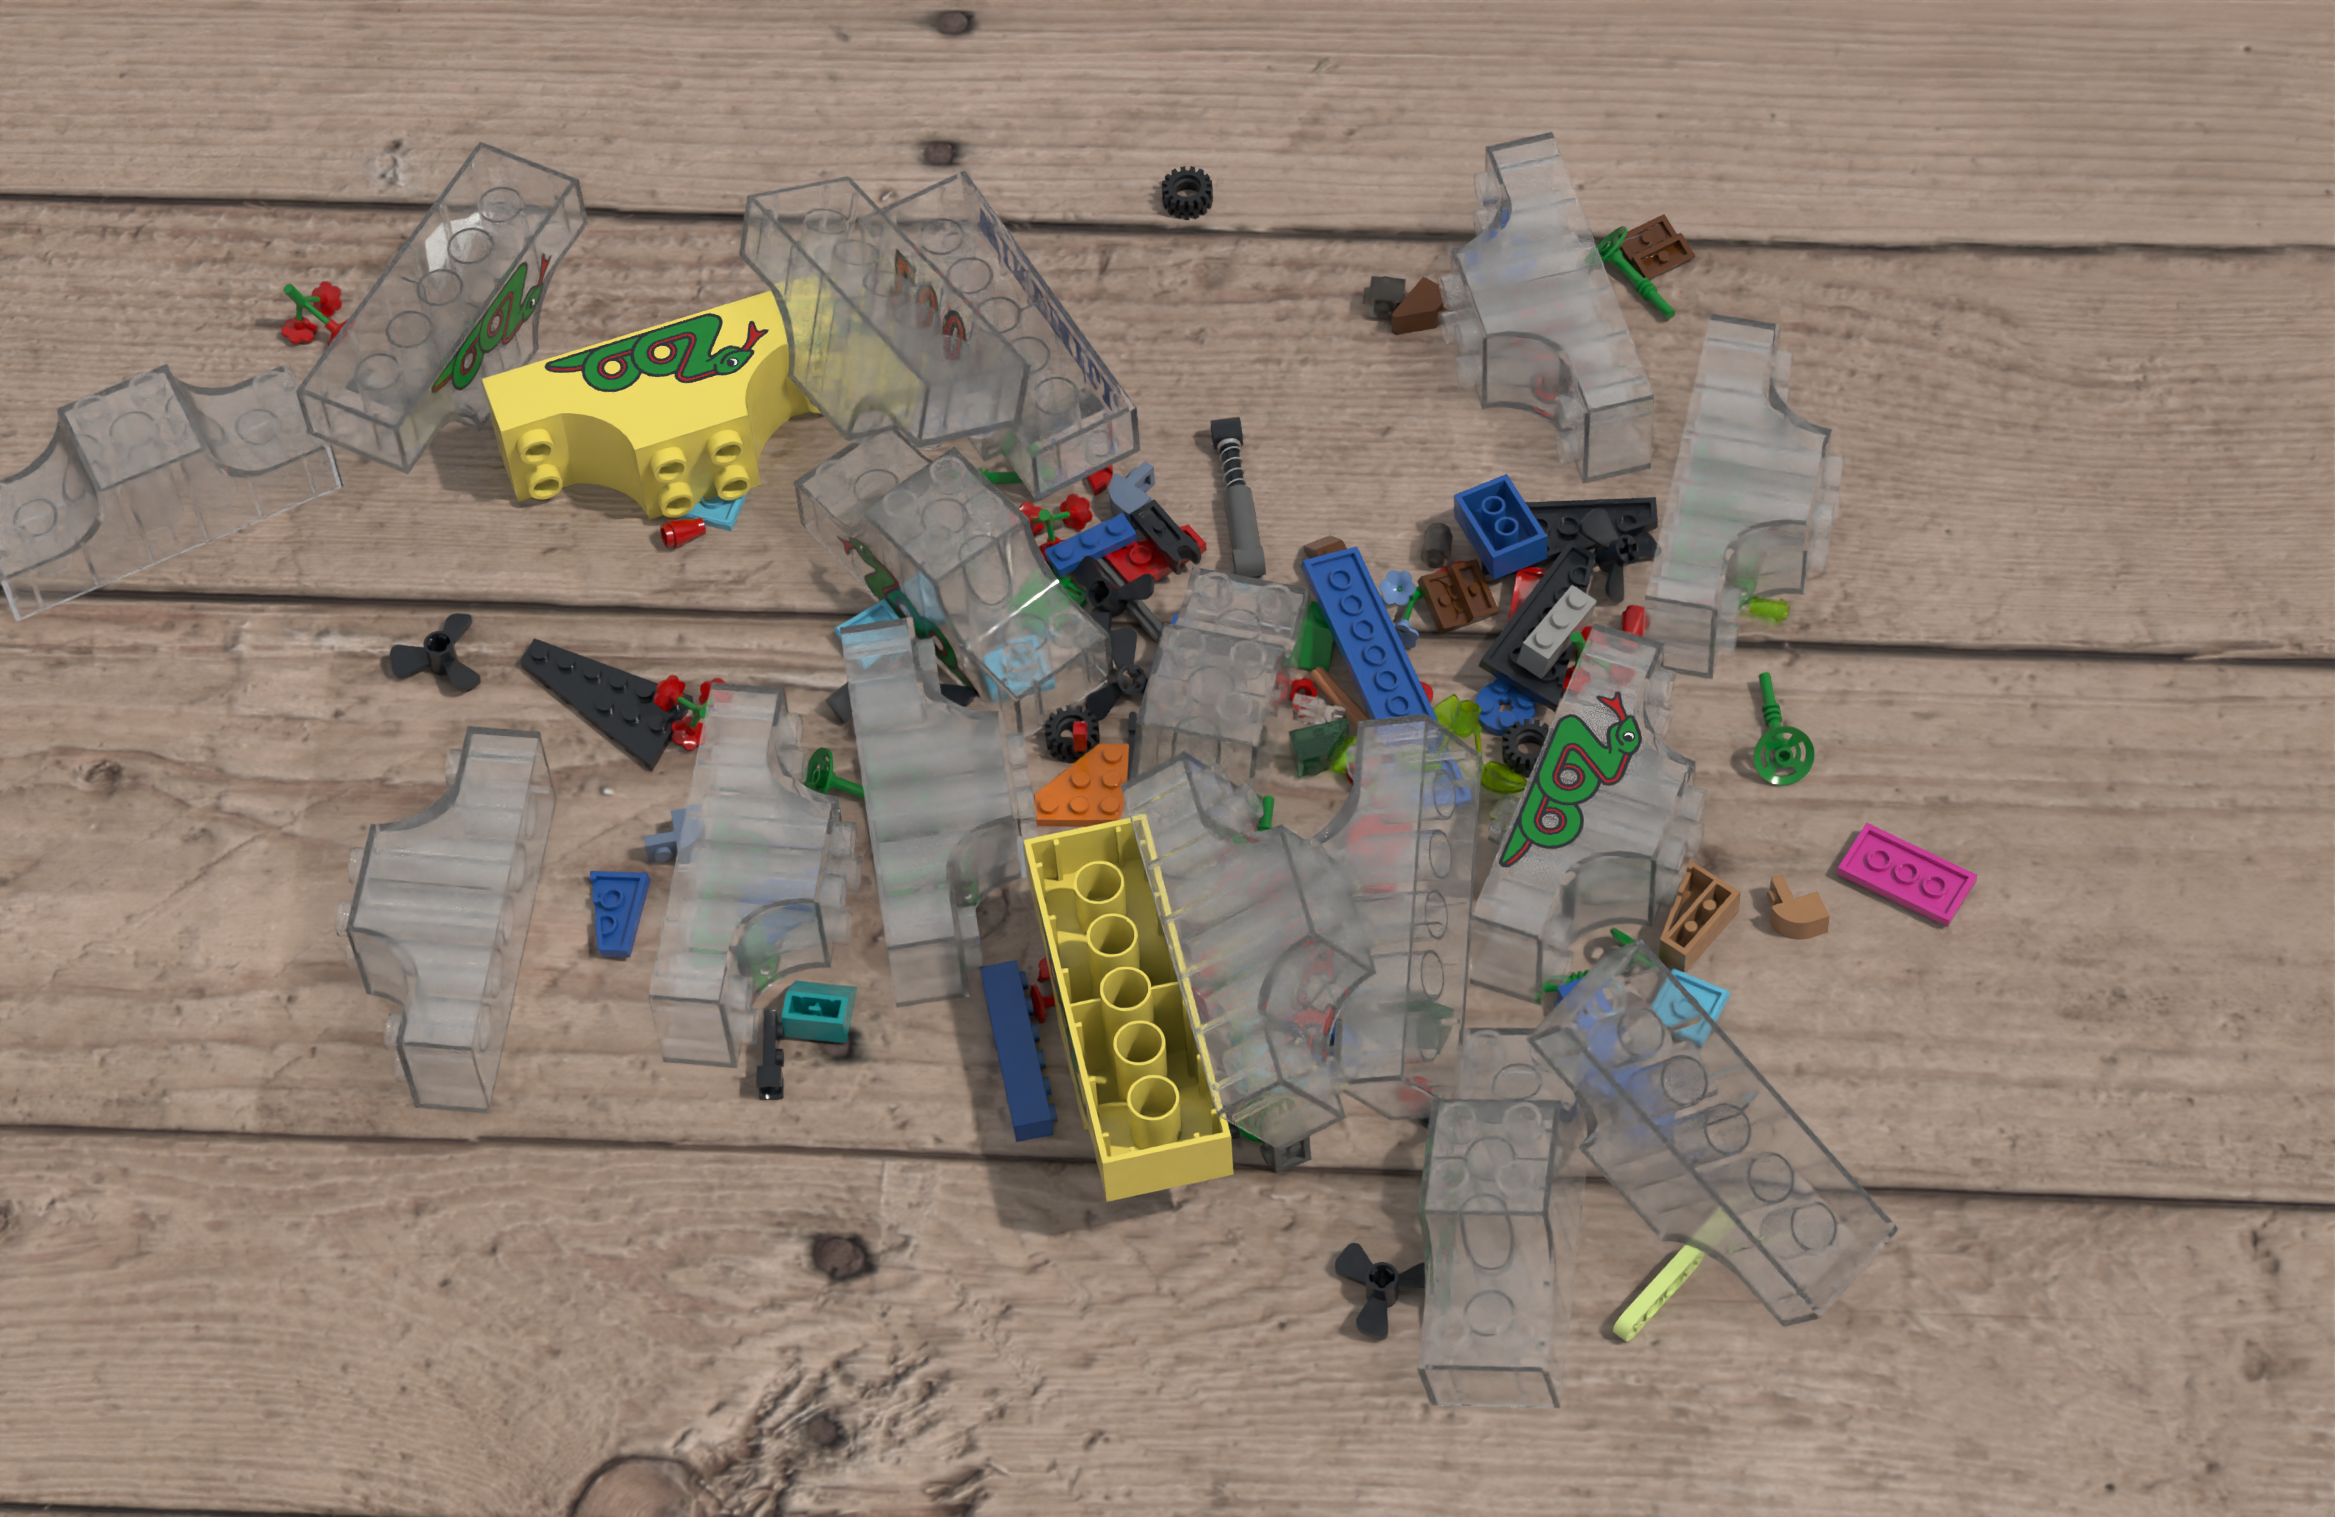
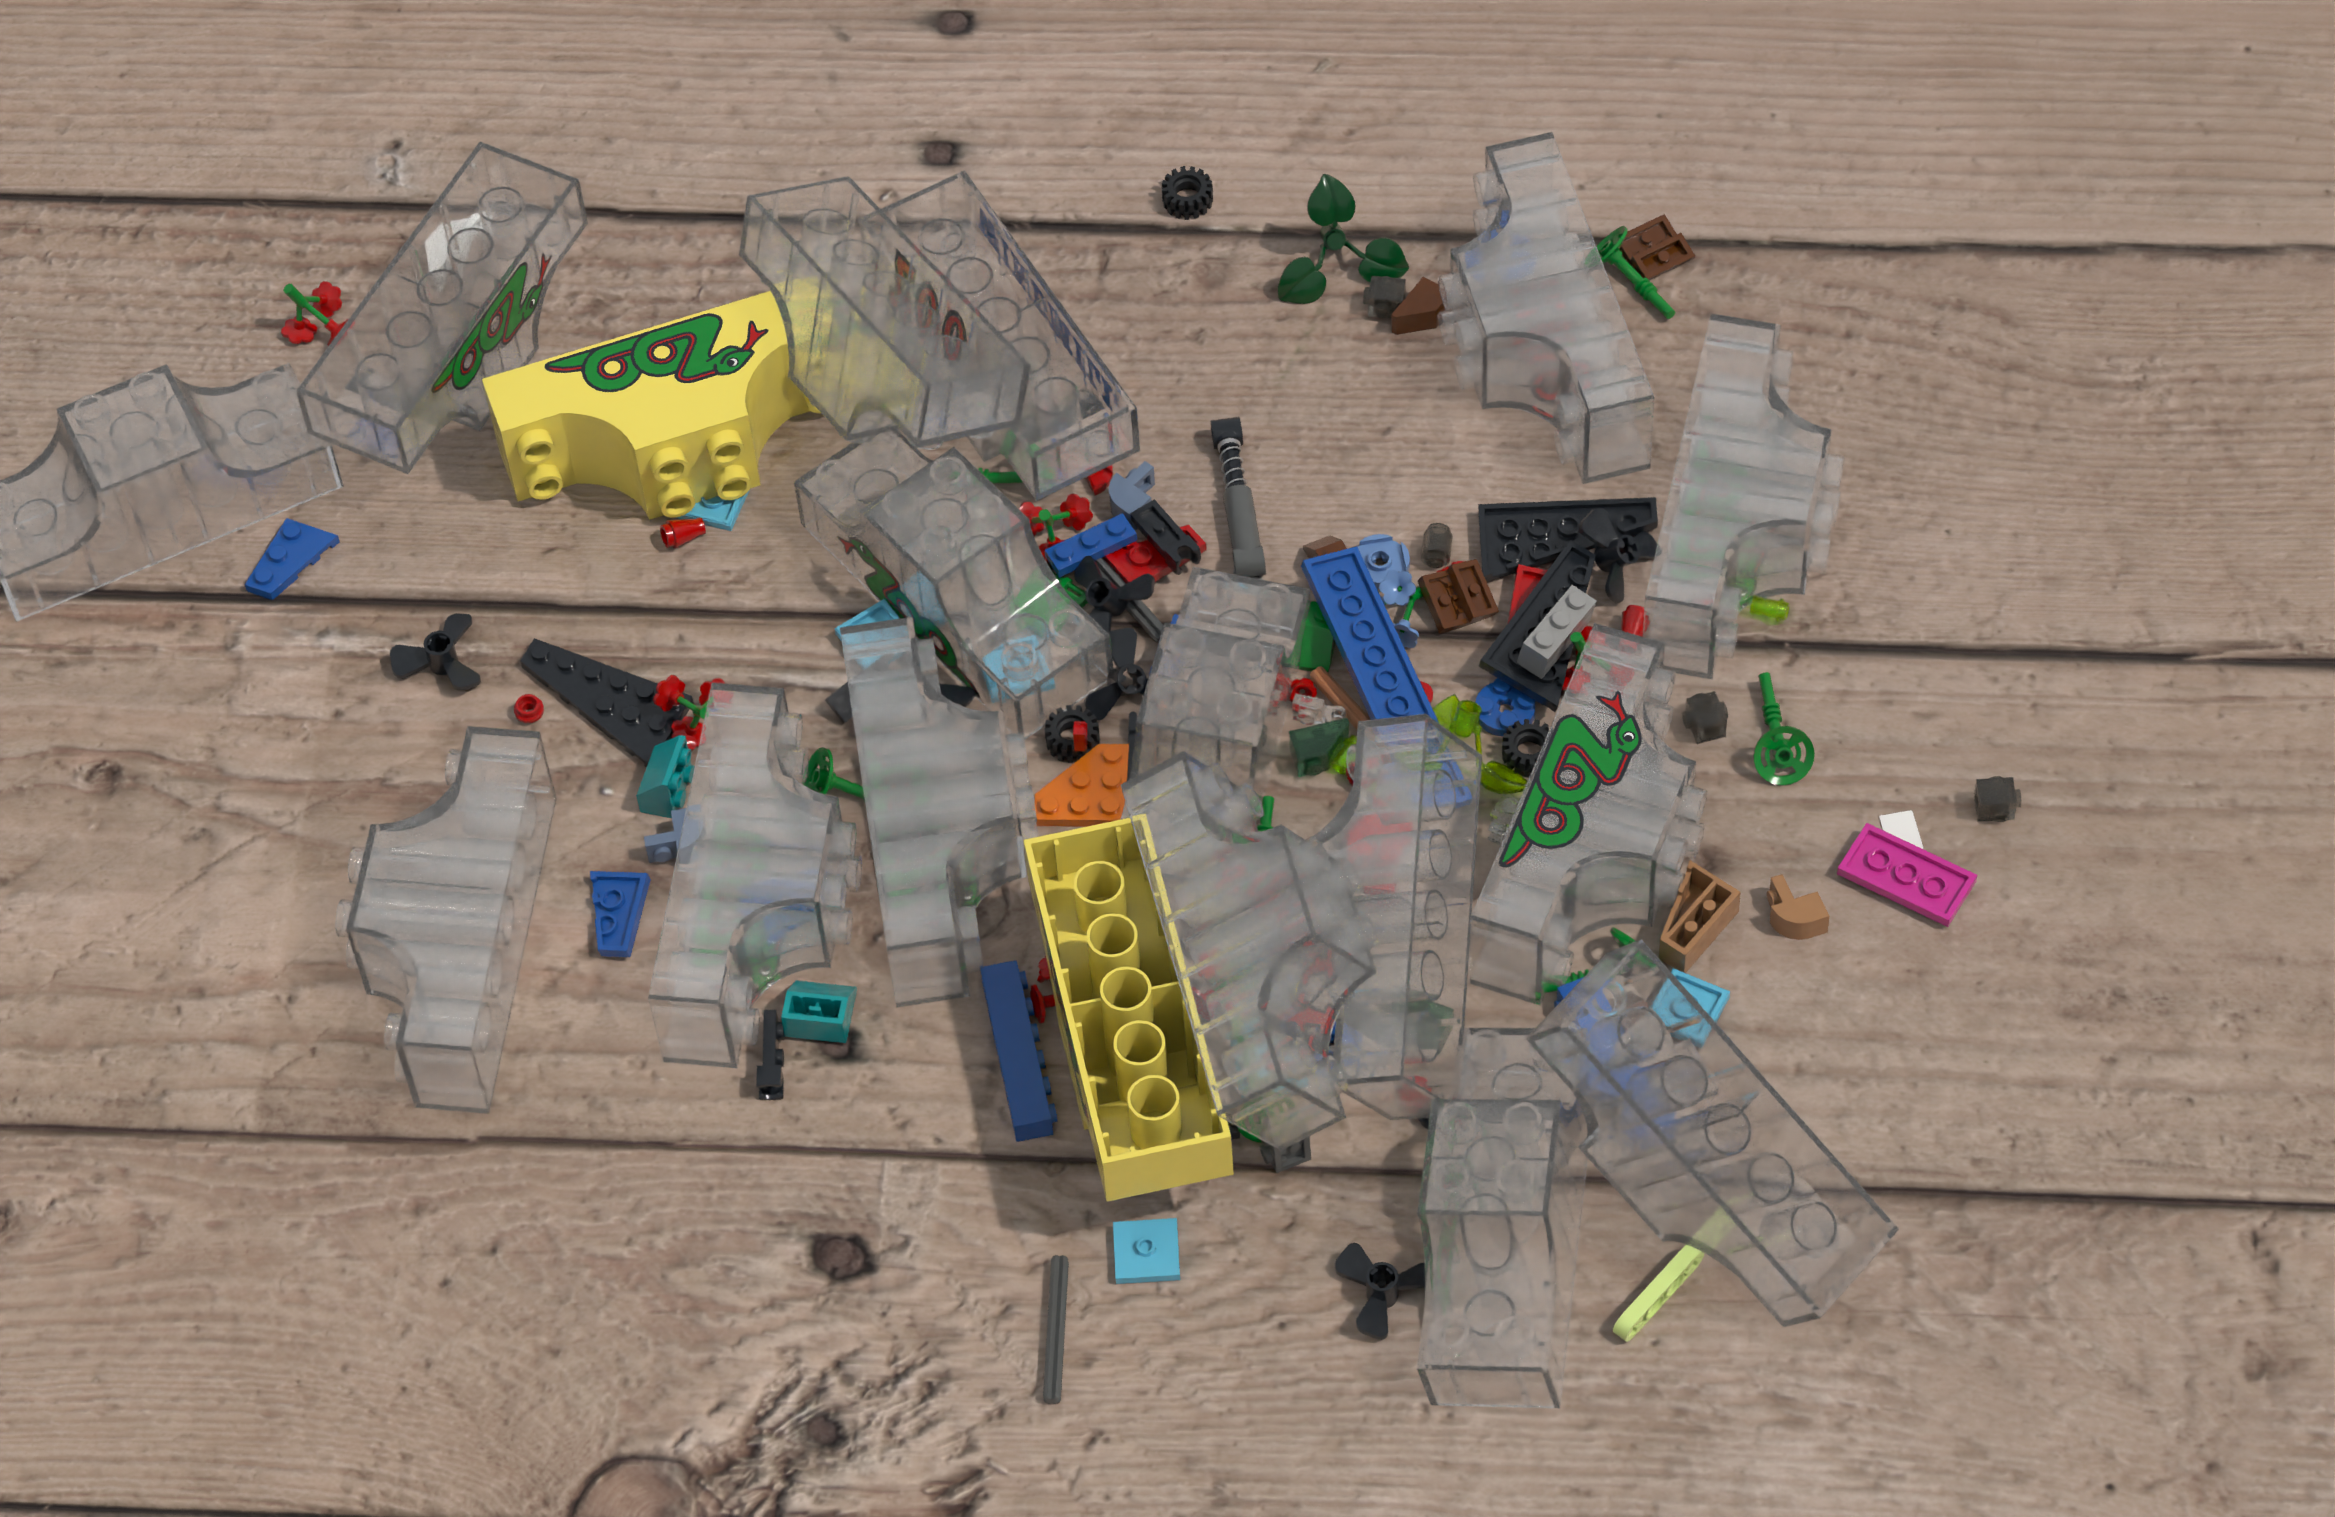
blue brick [1454,474,1547,580] -> none
none -> blue wing [245,518,340,600]
none -> red plate [514,694,544,723]
none -> teal slope [636,735,695,818]
none -> dark grey axle [1043,1255,1069,1404]
none -> medium azure plate [1113,1218,1180,1284]
none -> dark green plant [1277,174,1409,304]
none -> medium blue plate [1358,534,1410,589]
none -> clear smoke brick [1682,691,1728,744]
none -> white sticker [1879,810,1923,849]
none -> clear smoke brick [1974,776,2021,822]

